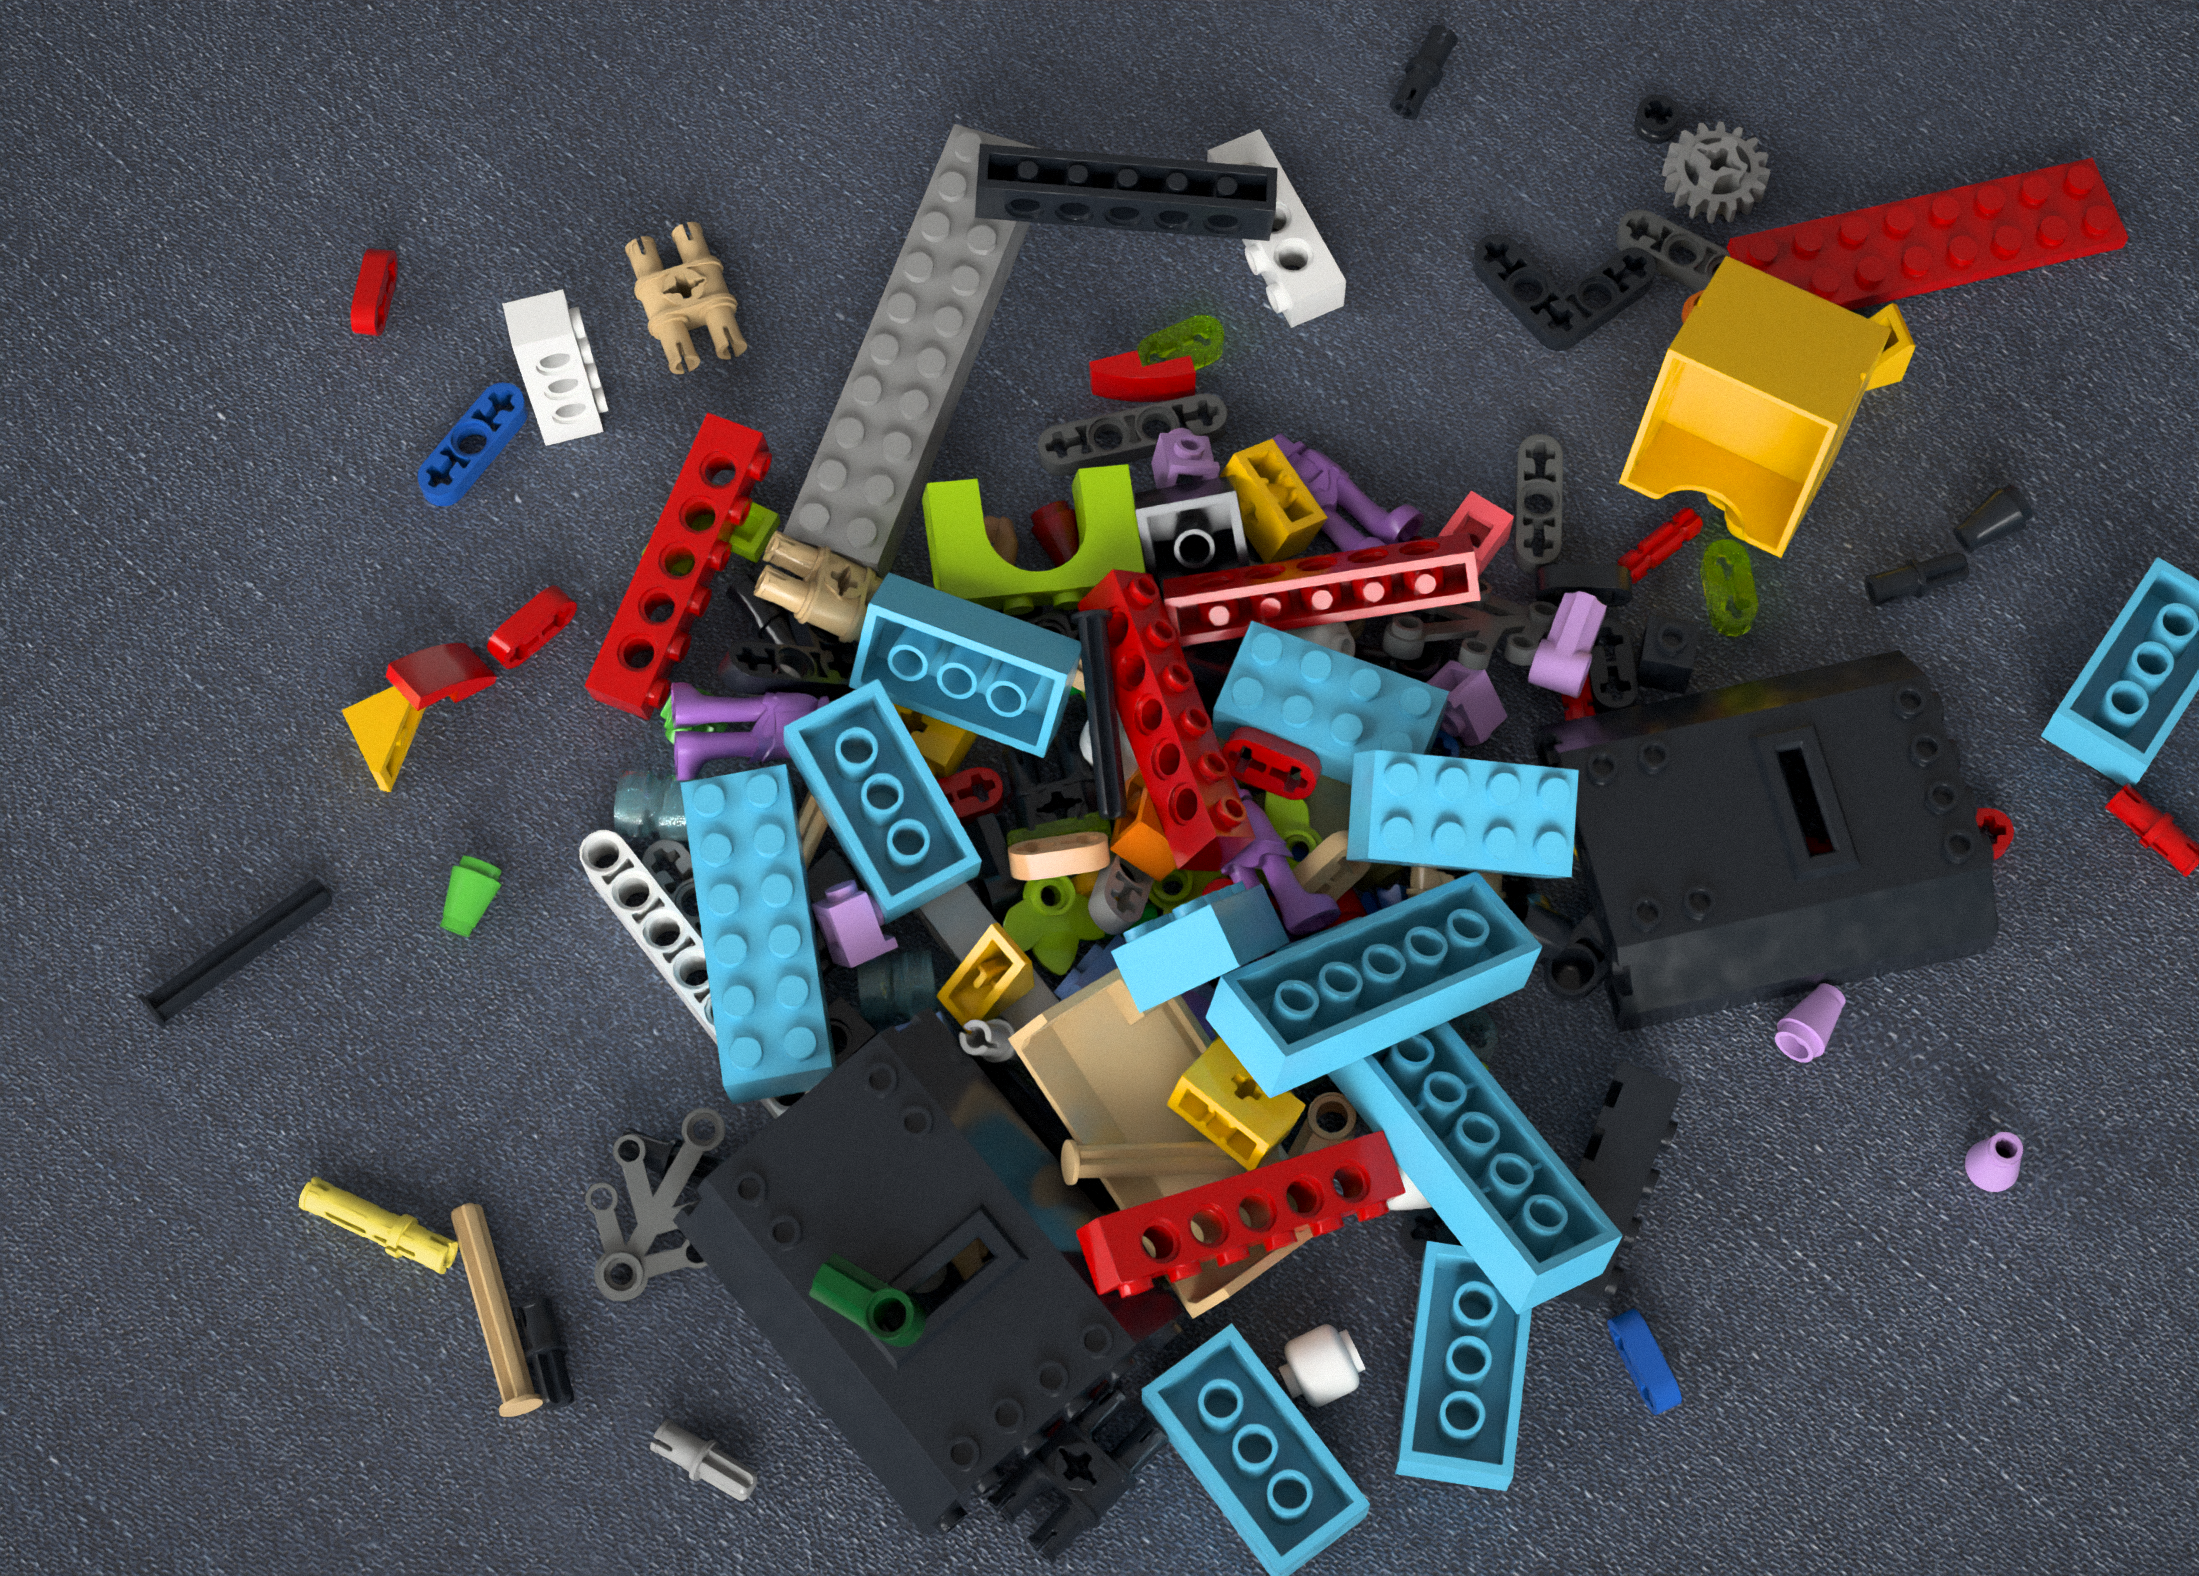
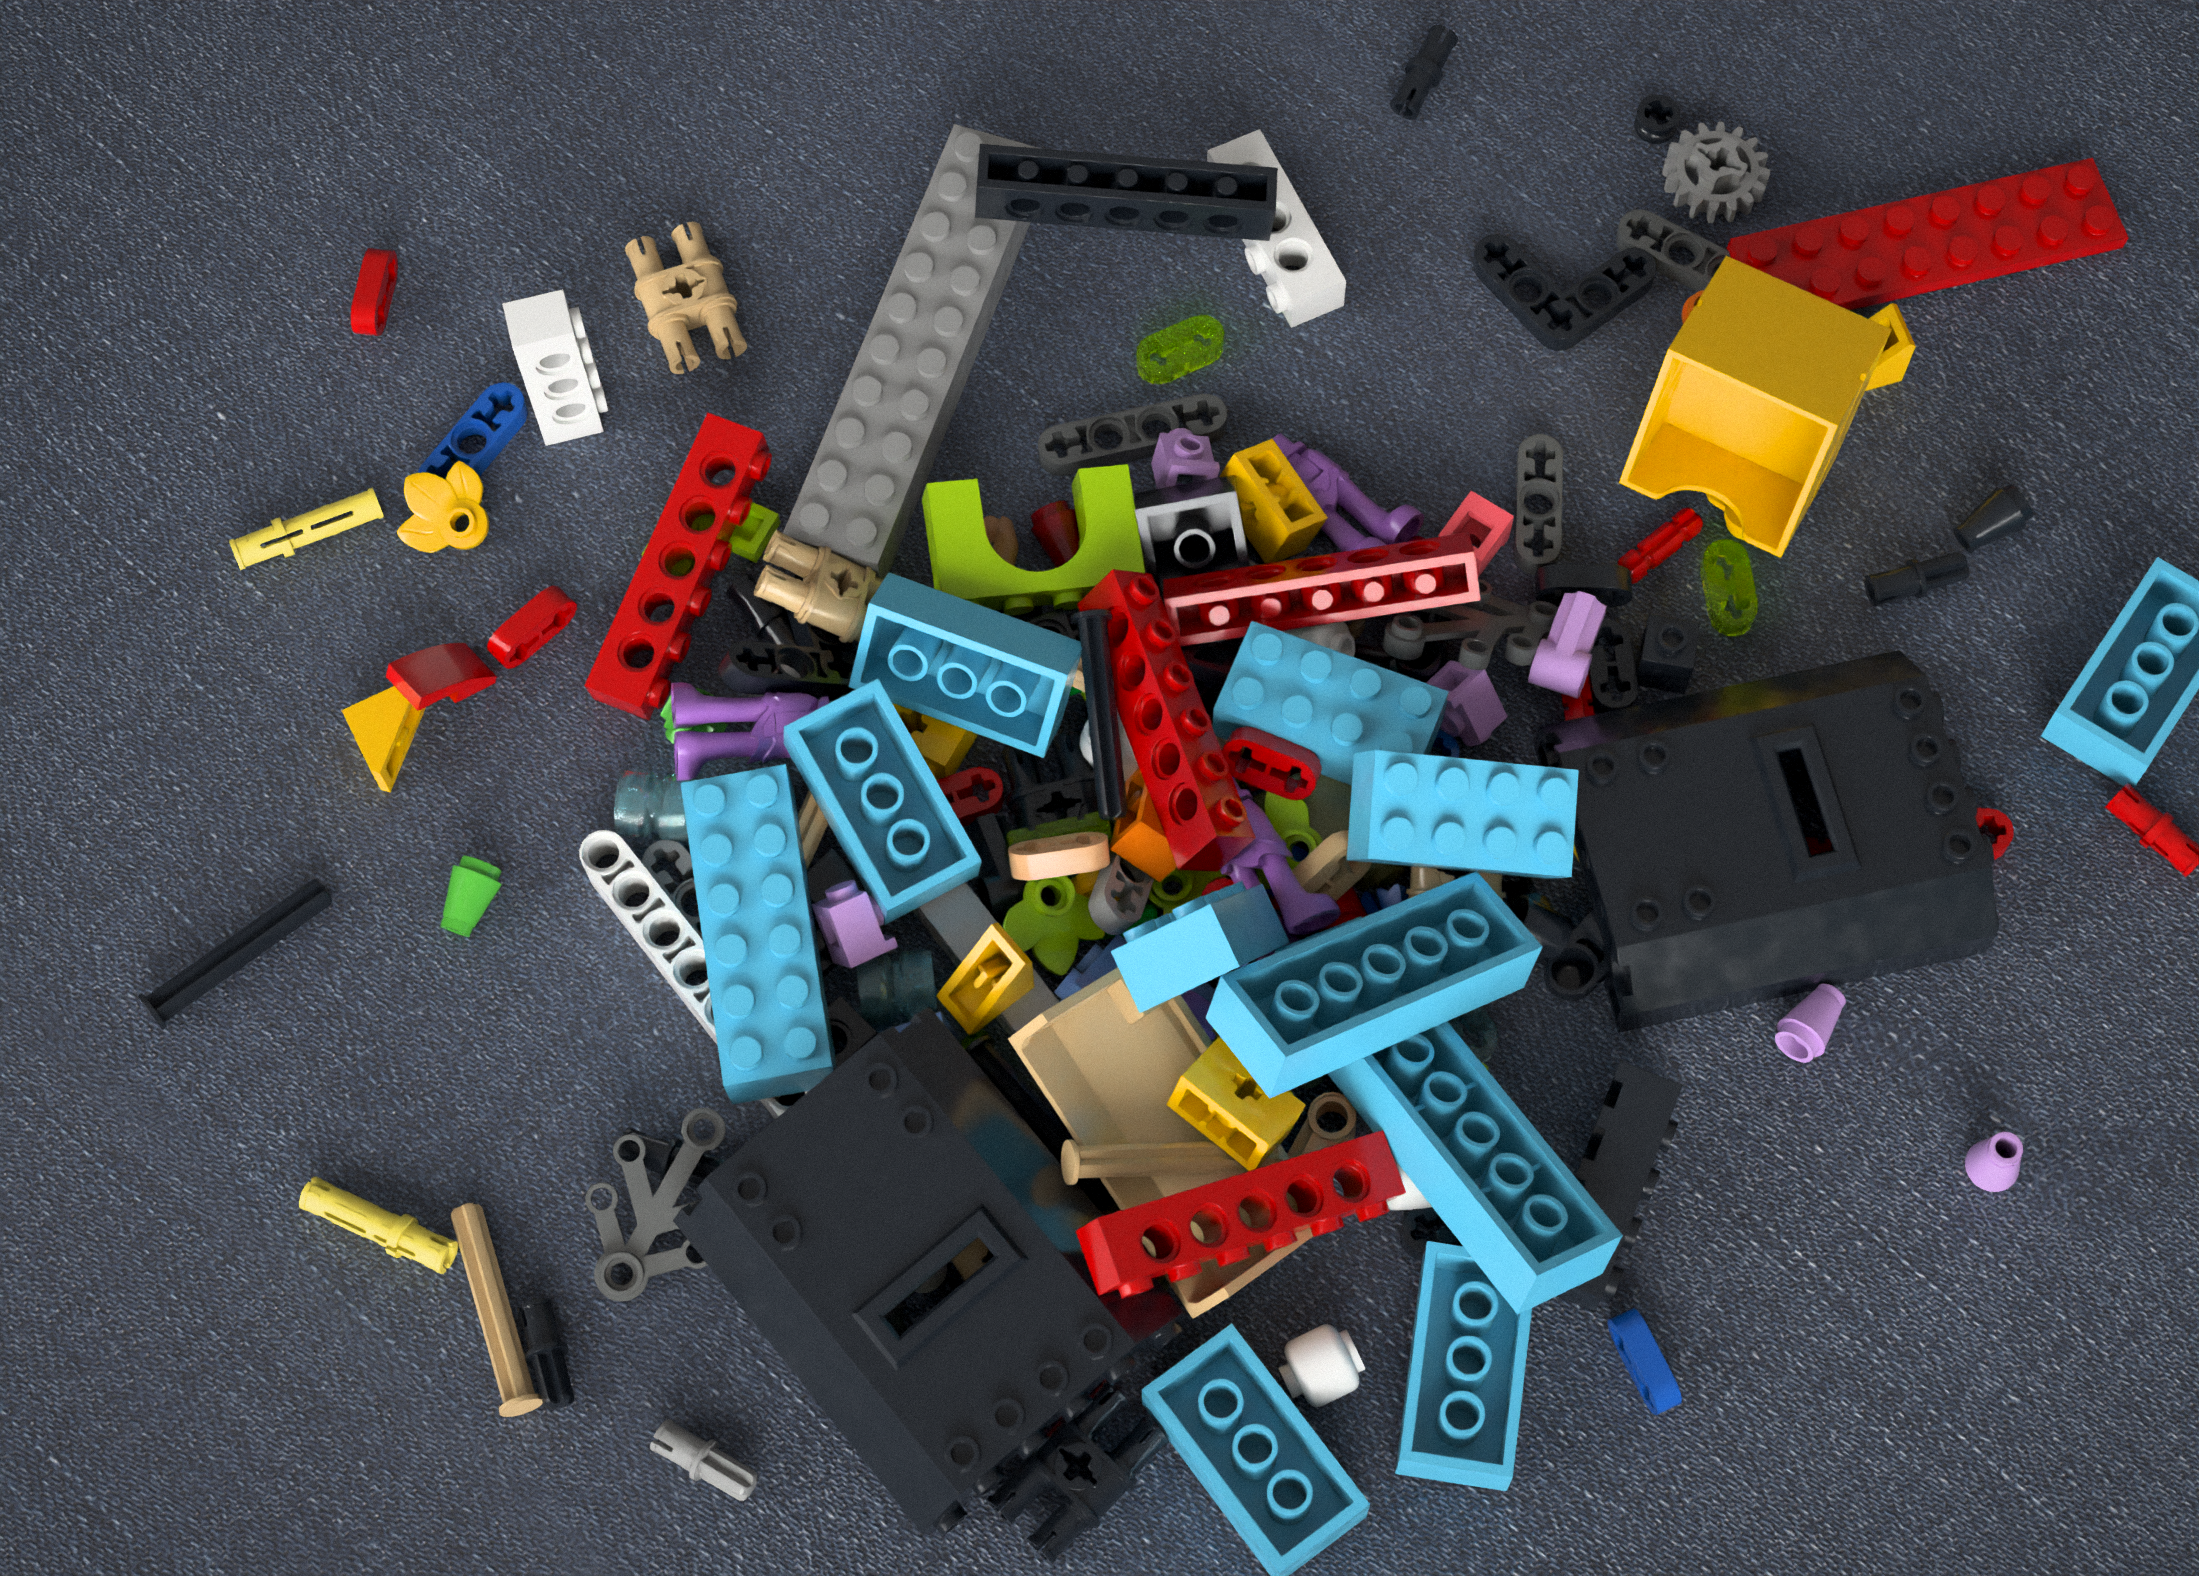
dark green piece [809,1252,926,1347] -> none
light grey axle [959,1019,1020,1063] -> none
red slope [1089,350,1196,402] -> none
none -> light yellow pin [229,488,384,570]
none -> yellow plate [397,461,489,553]

